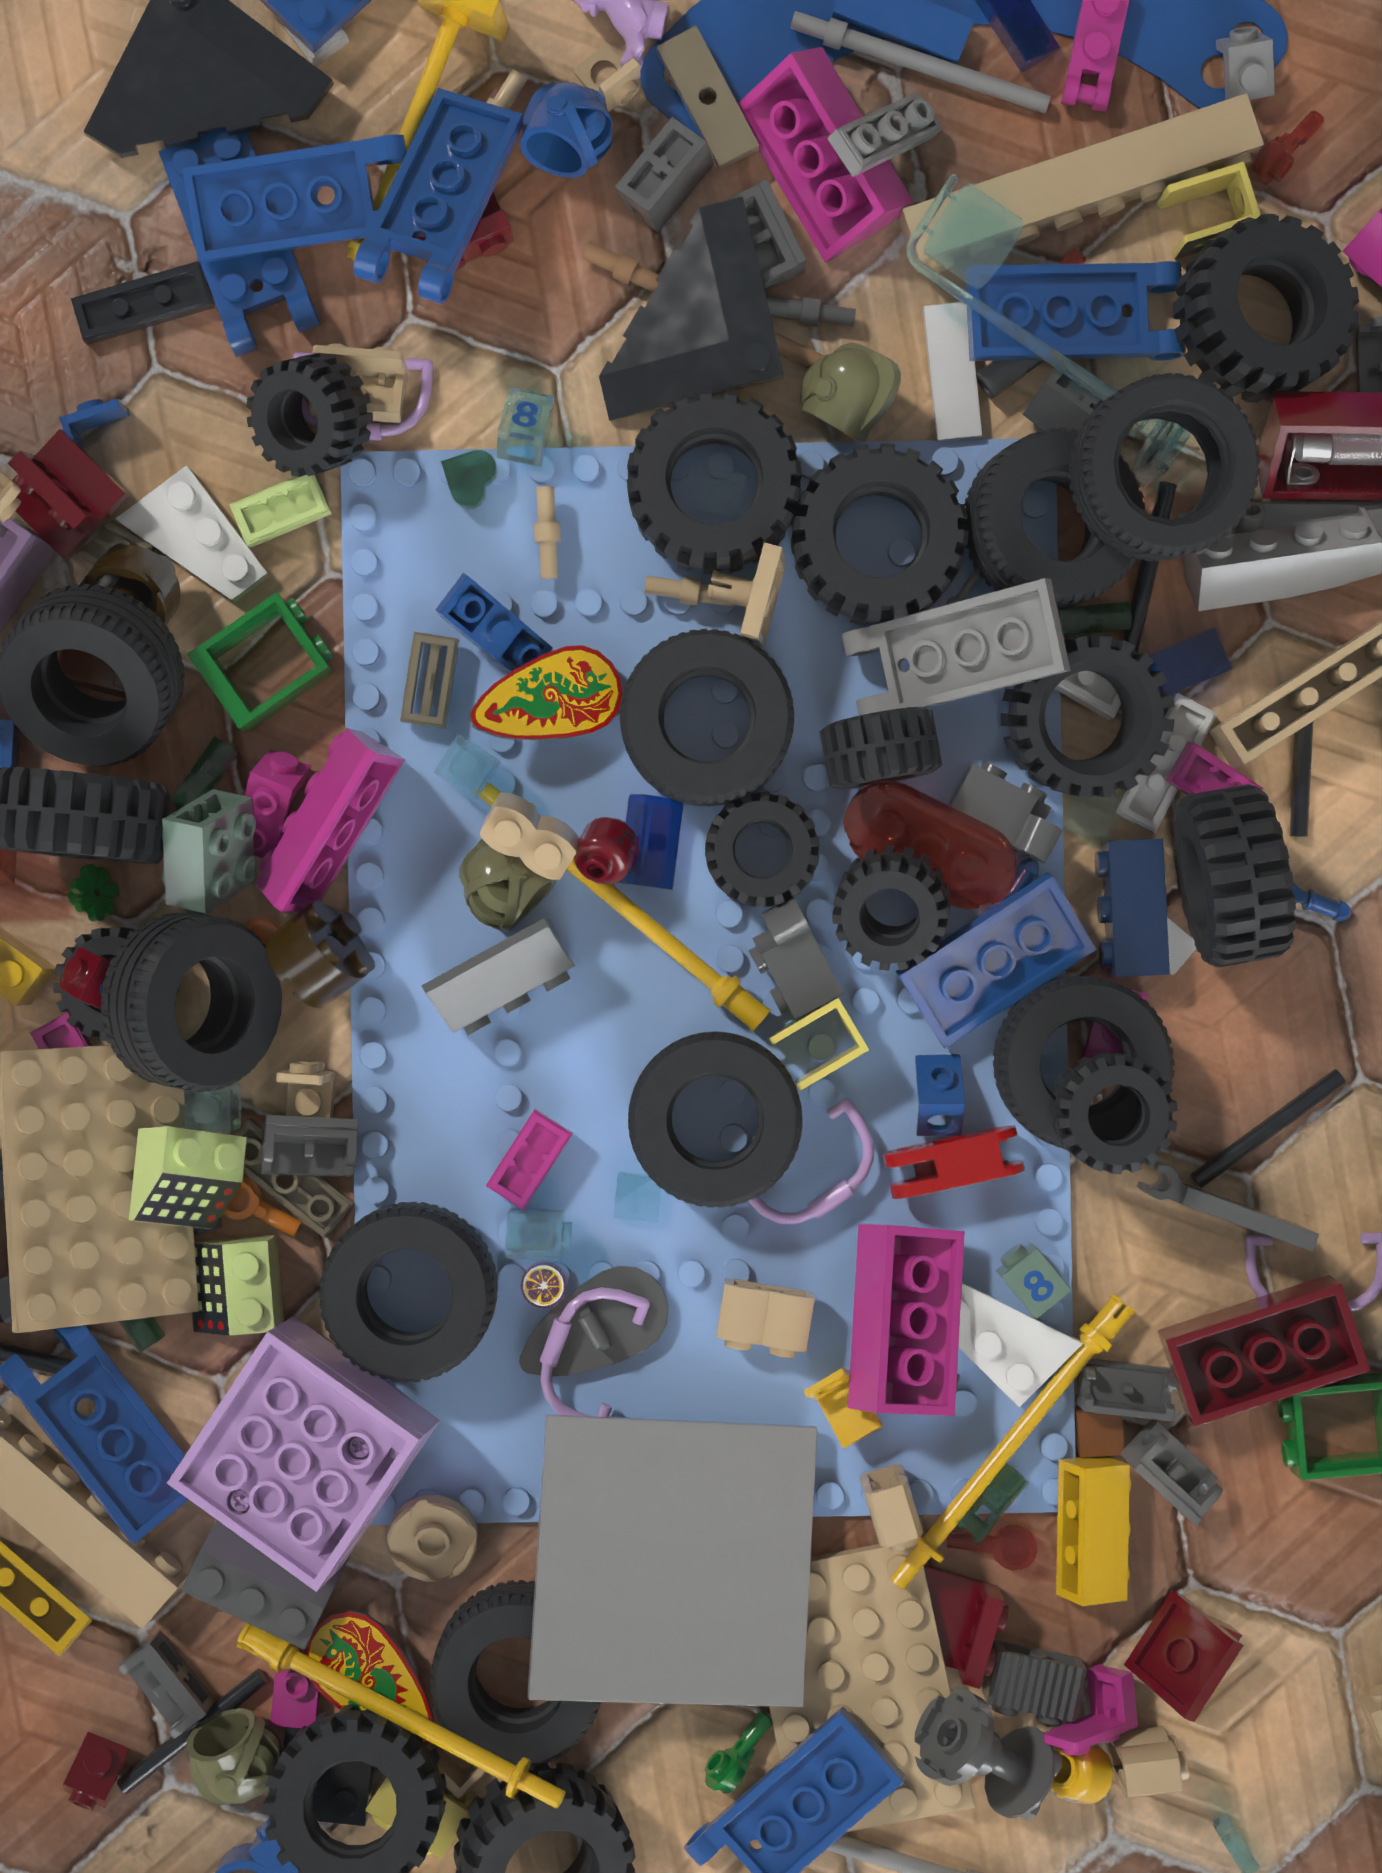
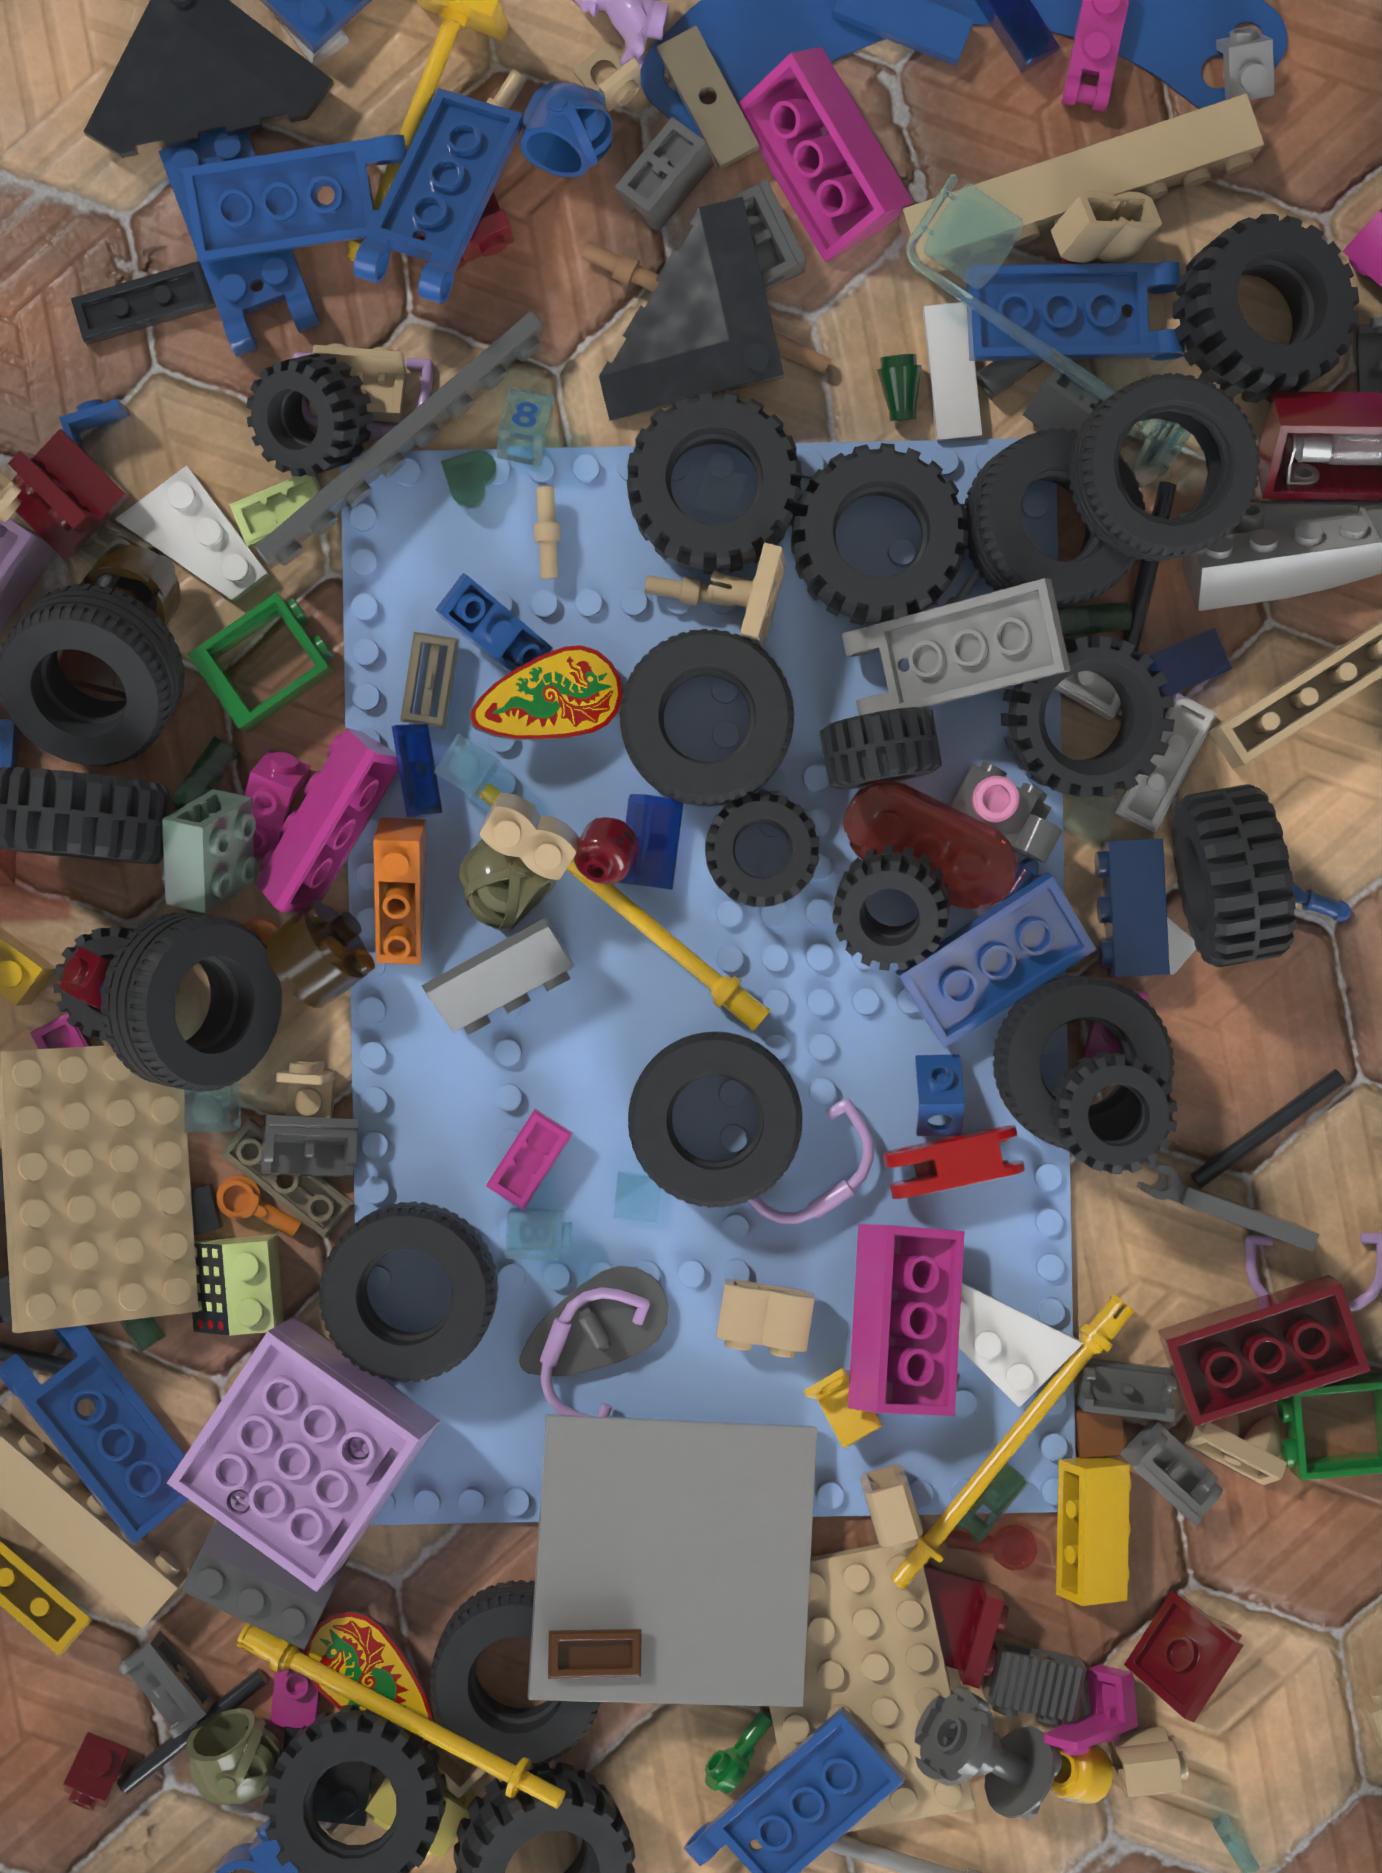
green plant [68,864,120,922] -> none
yellowish green slope [129,1126,247,1229] -> none
tan tile [387,1495,478,1582] -> none
clear pink tile [521,1261,567,1308] -> none
dark grey hinge [748,897,844,1019] -> none
dark grey bar [767,296,856,327] -> none
light yellow piece [767,997,869,1091] -> none
light grey bar [790,11,1051,114] -> none
olive helmet [800,343,901,442] -> none
light grey tile [827,92,943,177] -> none
sand green brick [996,1242,1071,1319] -> none
light yellow piece [1157,161,1261,259] -> none
dark pink plate [1165,742,1264,795] -> none
clear red plate [1253,110,1324,185] -> none
black bar [1290,722,1313,837] -> none
none -> dark grey plate [255,311,543,569]
none -> orange slope [373,817,427,965]
none -> clear blue slope [391,724,443,818]
none -> reddish brown tile [548,1629,642,1679]
none -> dark green cone [877,354,922,422]
none -> bright pink tile [971,776,1019,823]
none -> tan brick [1050,191,1162,263]
none -> tan tile [1184,1414,1287,1485]

